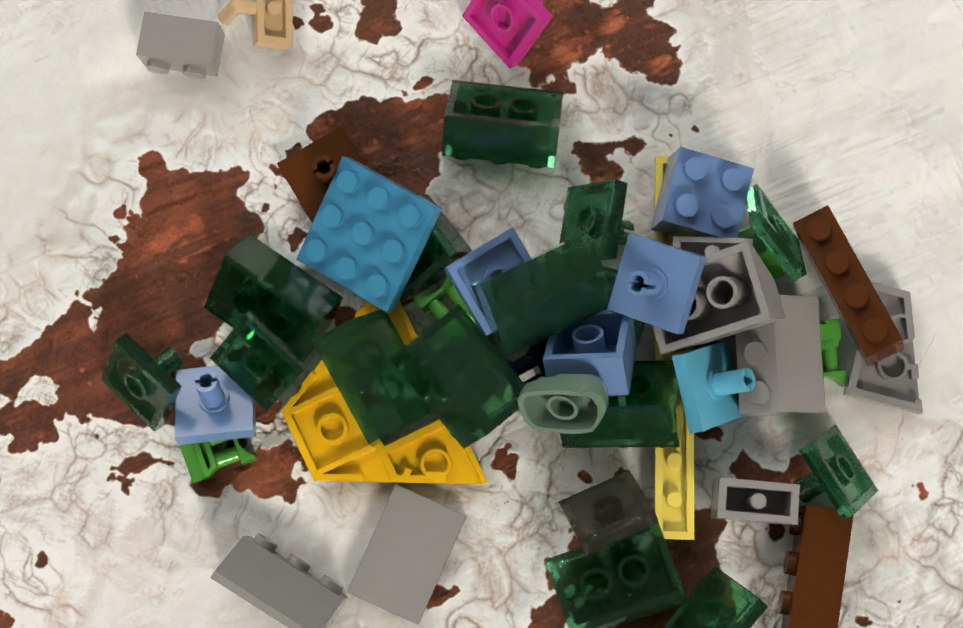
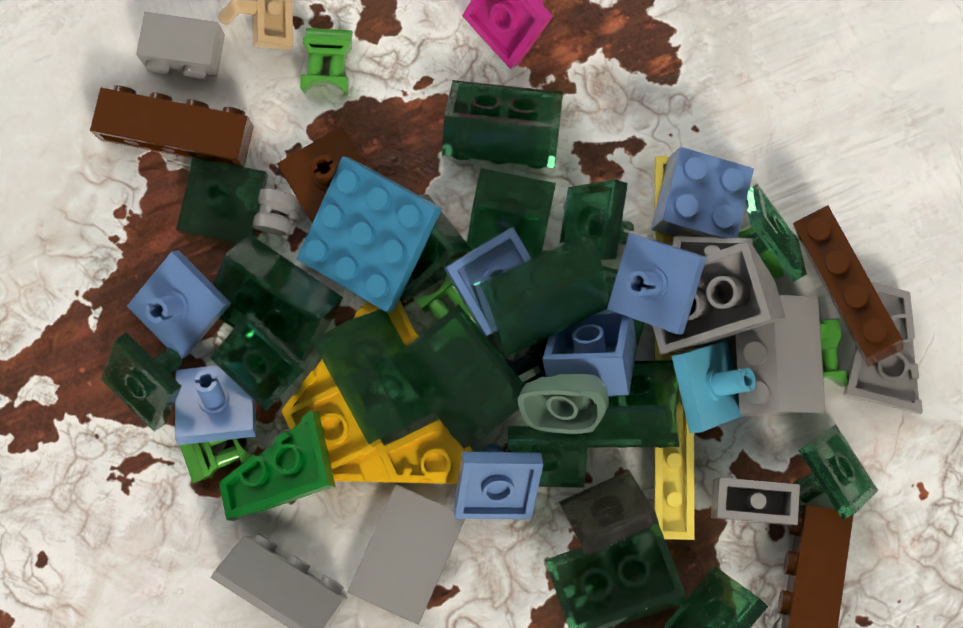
none -> reddish brown brick [90,85,254,169]
none -> medium blue tile [127,250,231,359]
none -> clear green tile [176,158,268,247]
none -> green wing [219,410,336,521]
none -> light grey wheel [252,189,297,236]
none -> bright green piece [300,28,353,95]
none -> medium blue tile [453,444,543,519]
none -> clear green slope [466,168,556,266]
none -> clear green tile [507,426,588,488]

